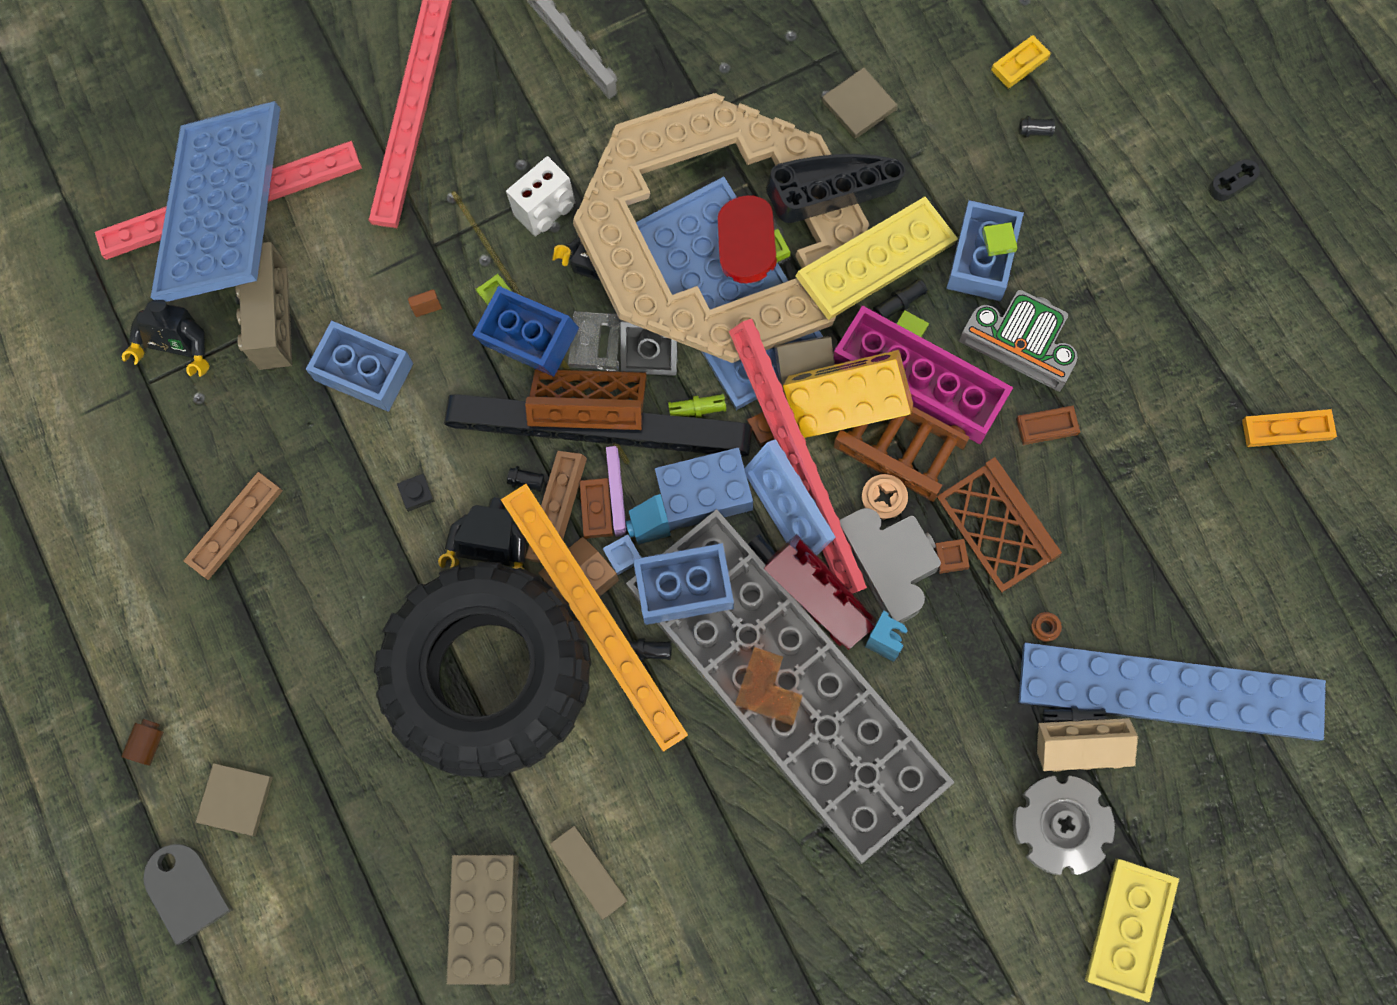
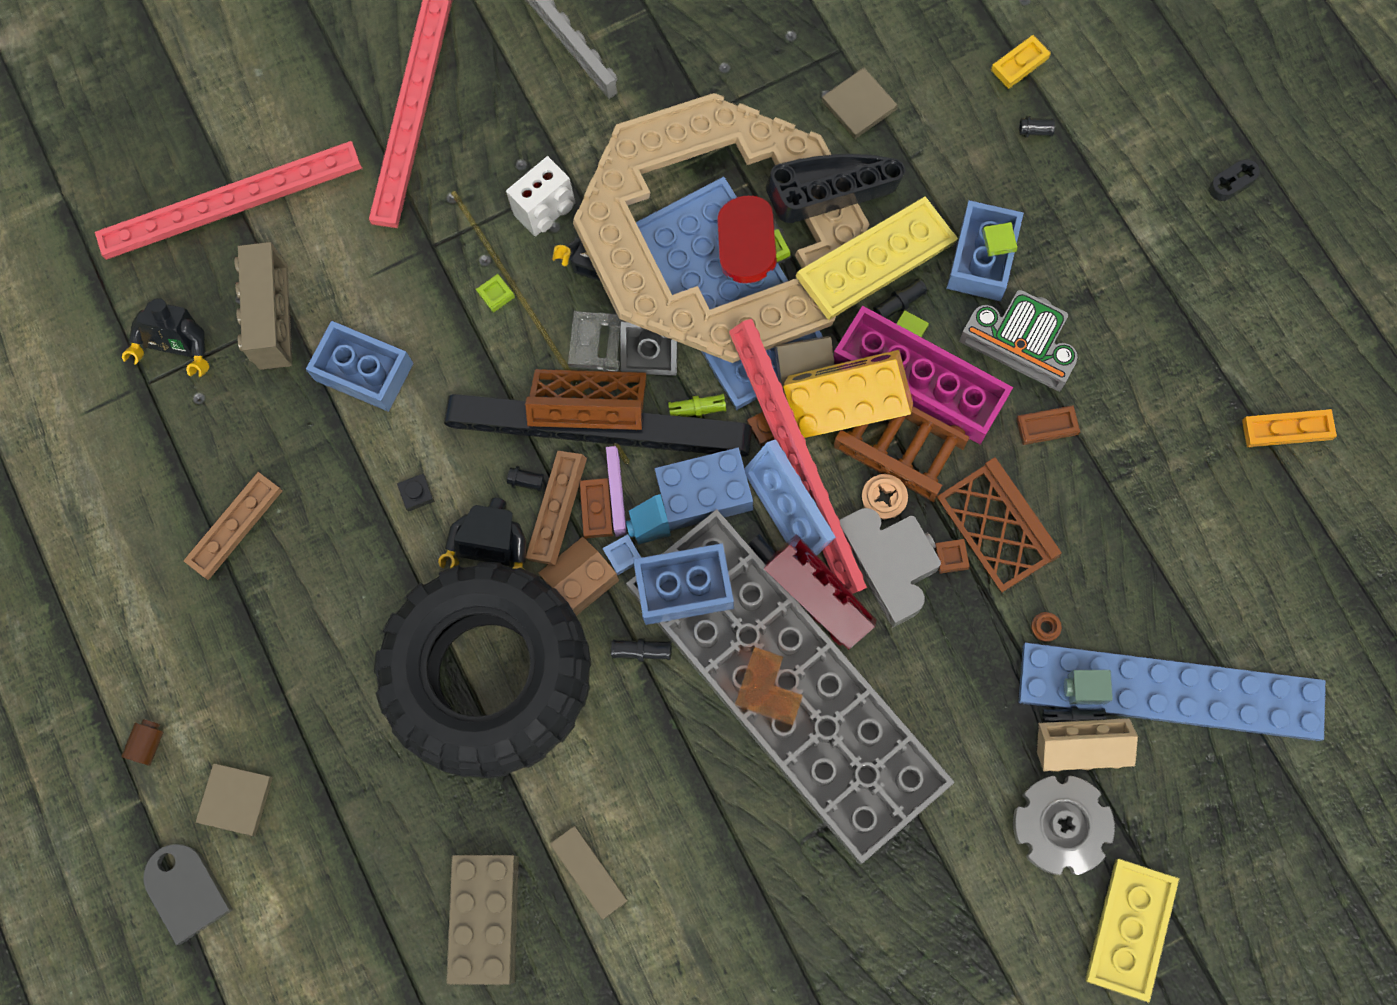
medium blue plate [151,101,280,302] -> none
dark orange tile [408,290,442,317] -> none
blue brick [473,286,579,377] -> none
light orange plate [501,484,688,752] -> none
dark azure hinge [865,611,907,662] -> none
none -> sand green brick [1064,670,1113,704]

